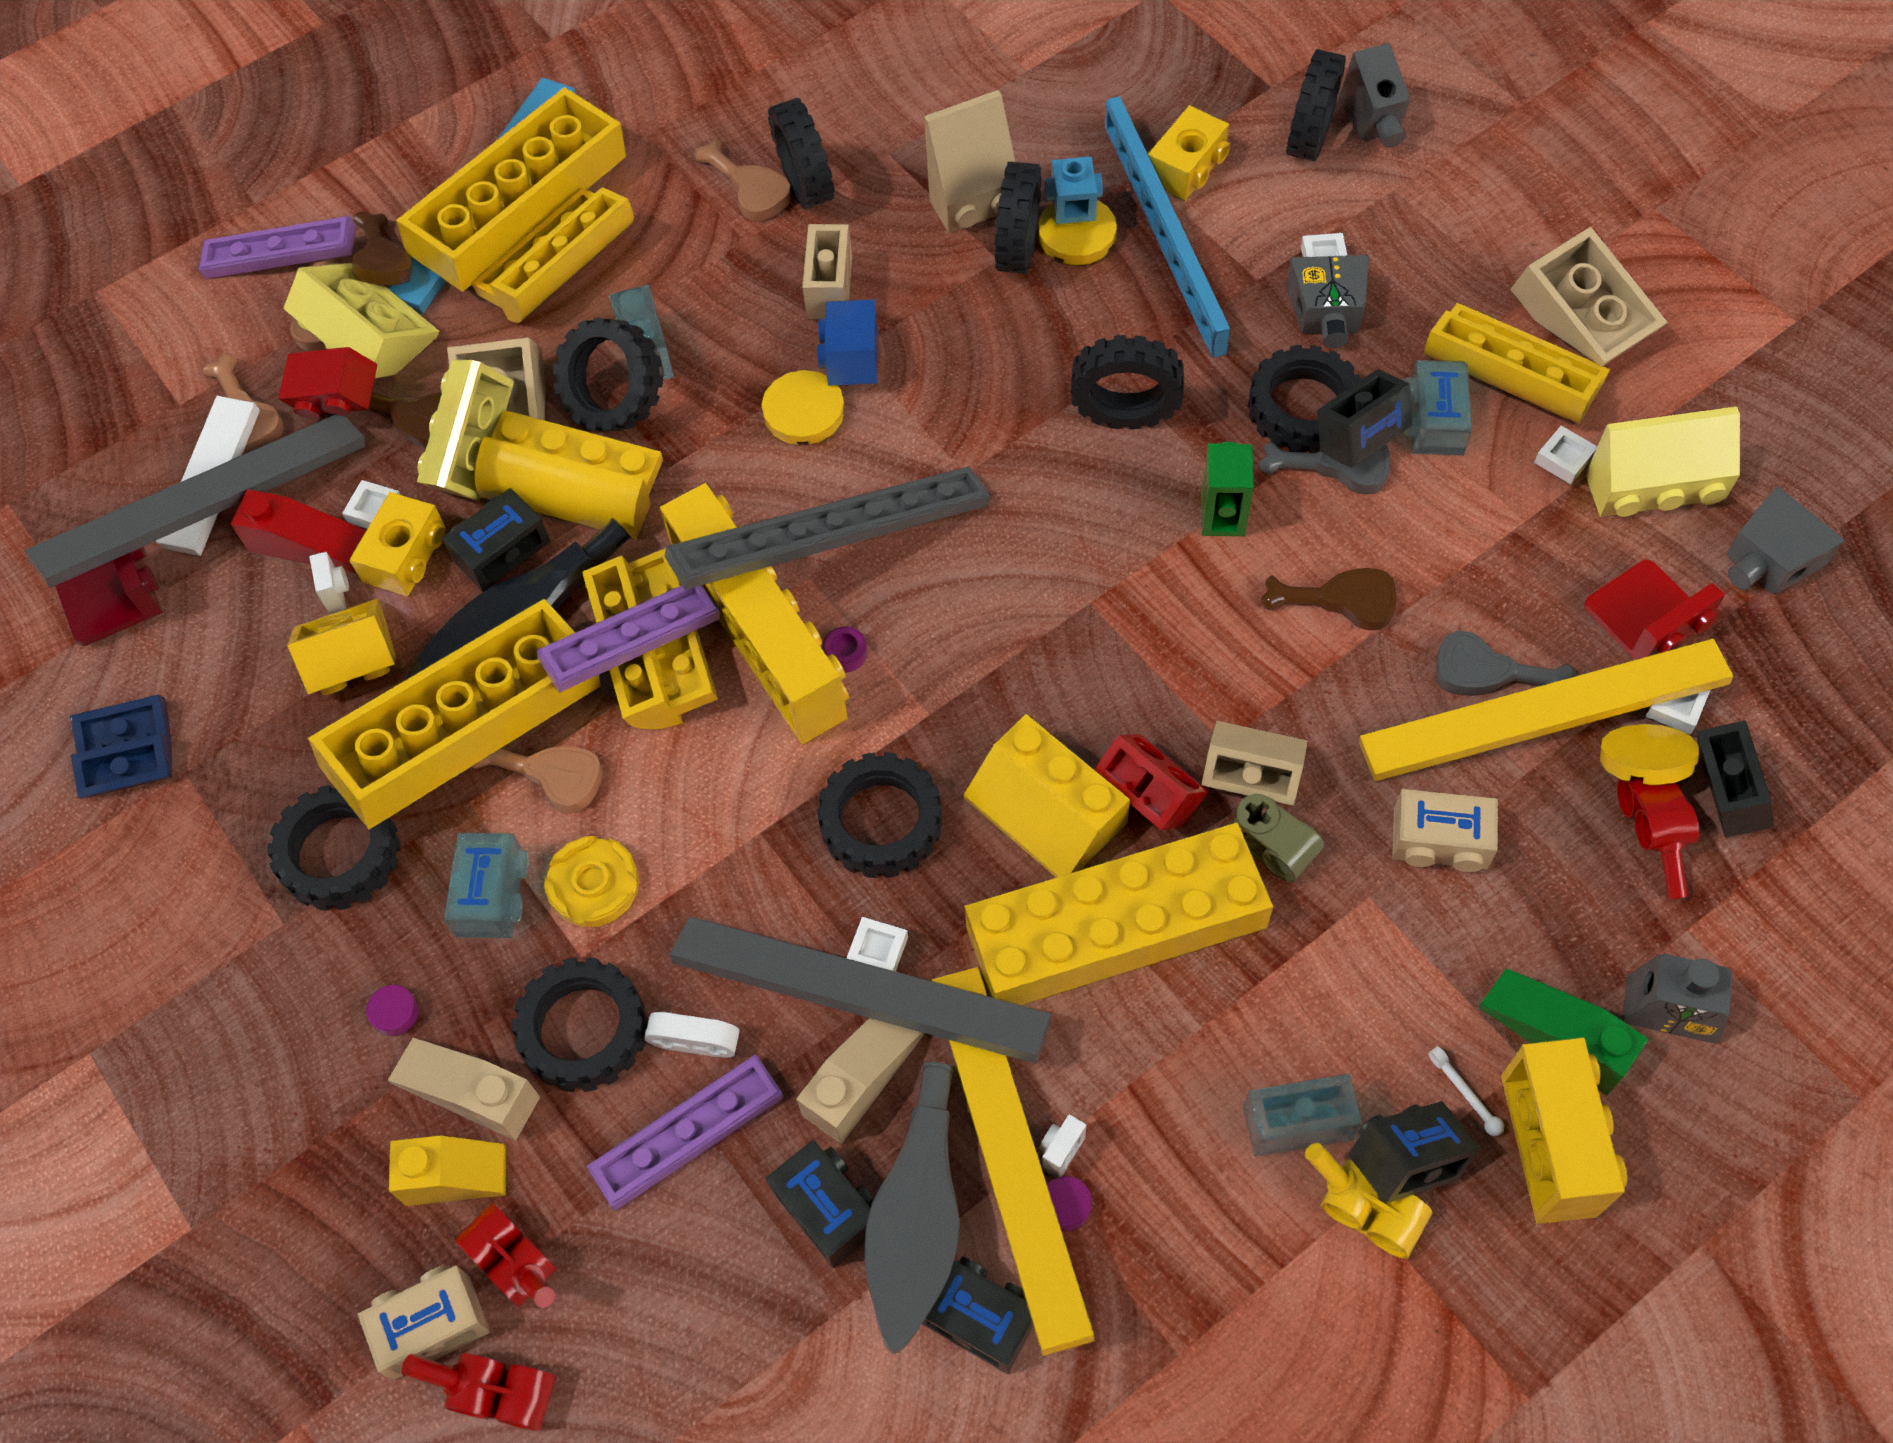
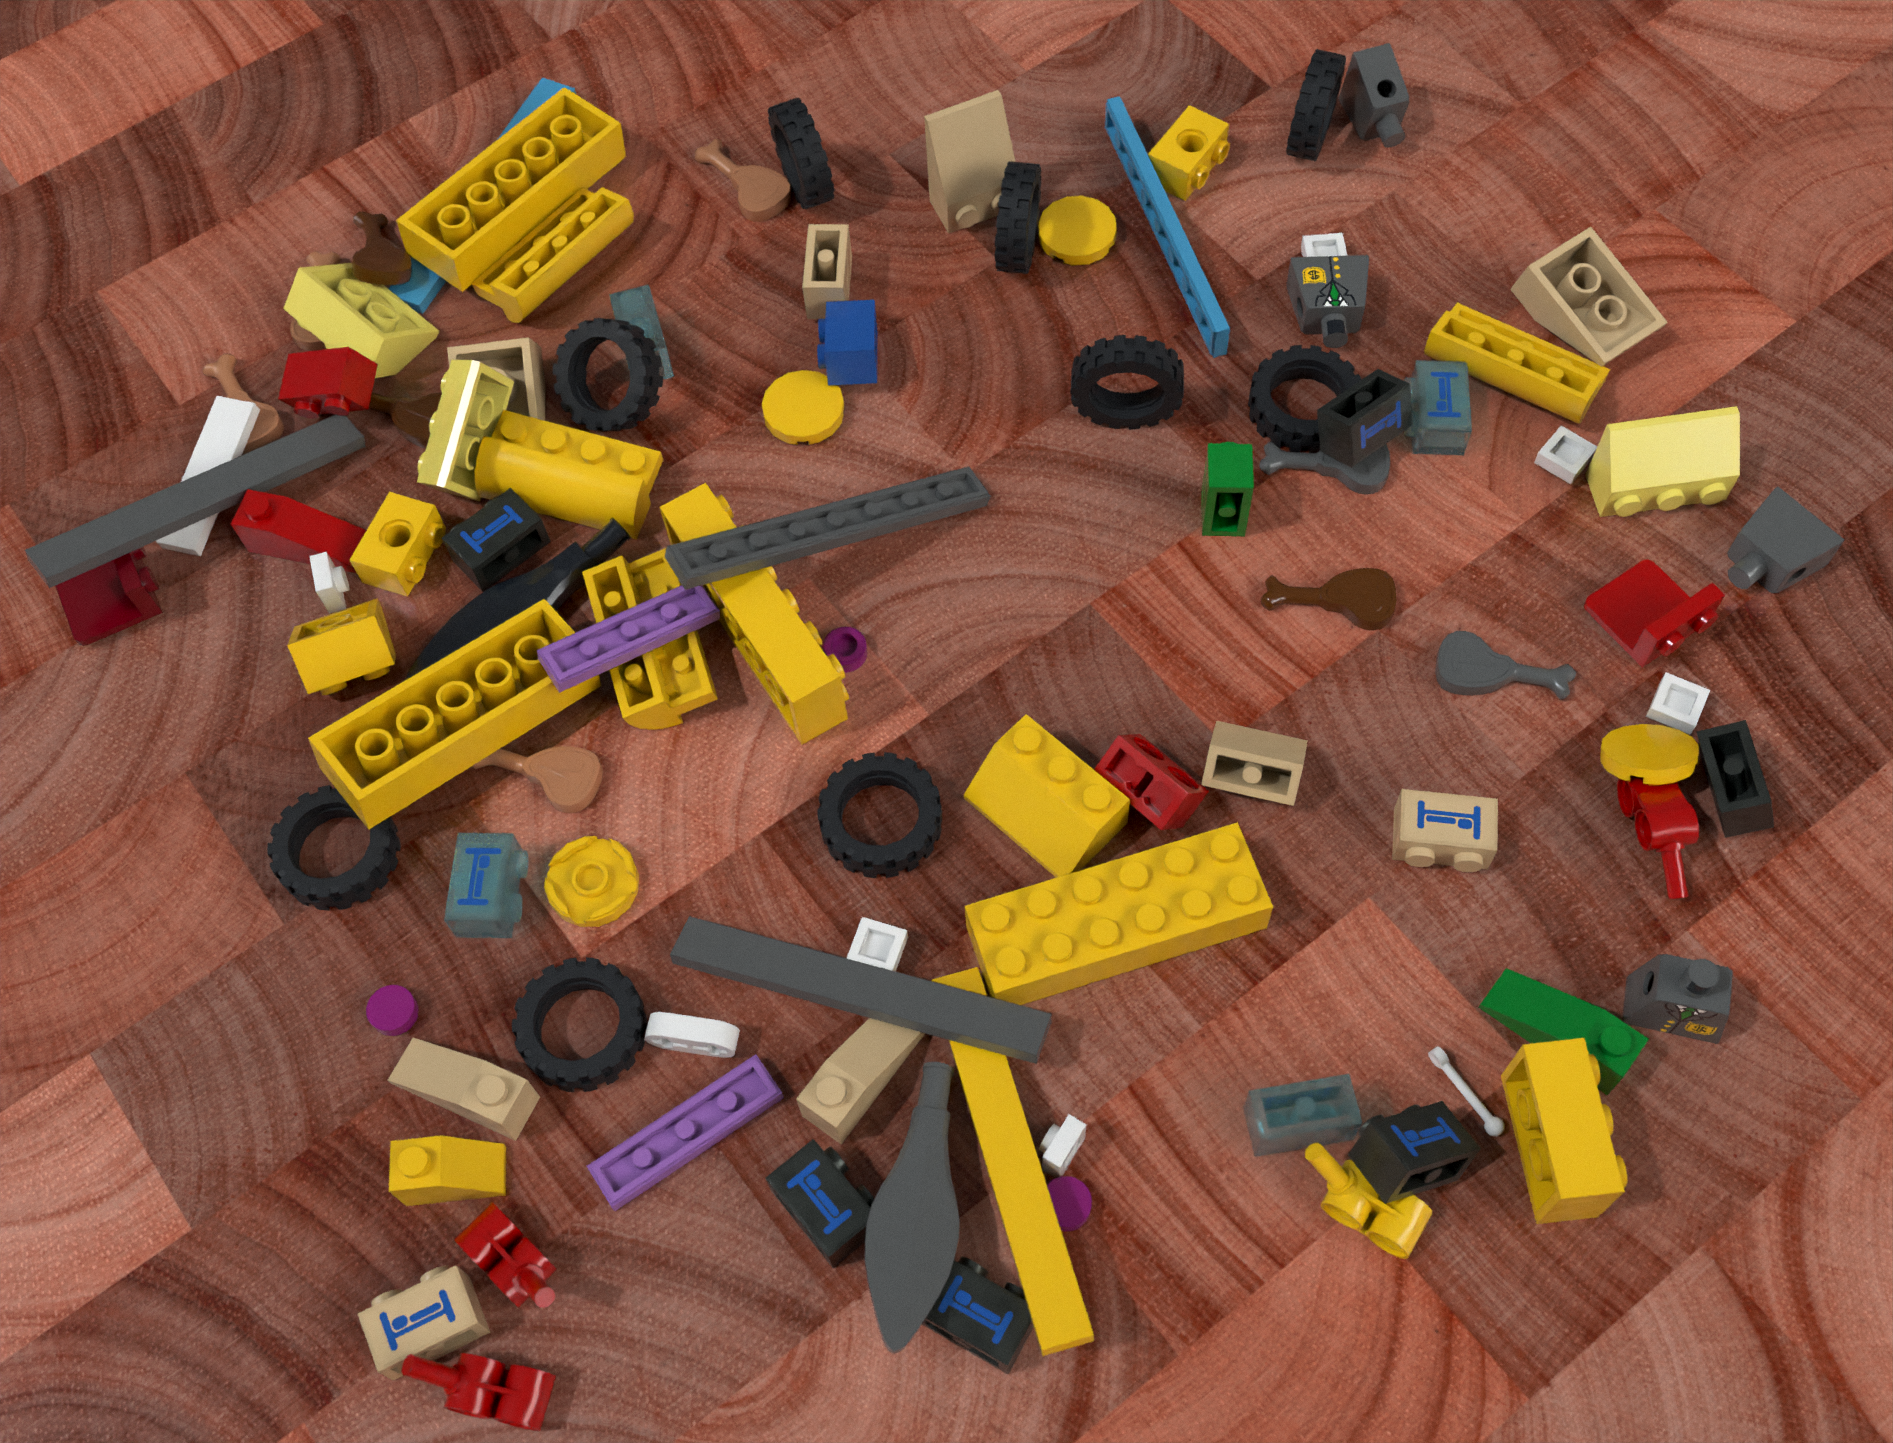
dark blue slope [70,694,172,799] -> none
medium lavender tile [199,216,356,279] -> none
white plate [342,480,401,529] -> none
dark azure brick [1044,157,1103,224] -> none
olive piece [1232,794,1324,883] -> none
yellow tile [1359,639,1733,782] -> none

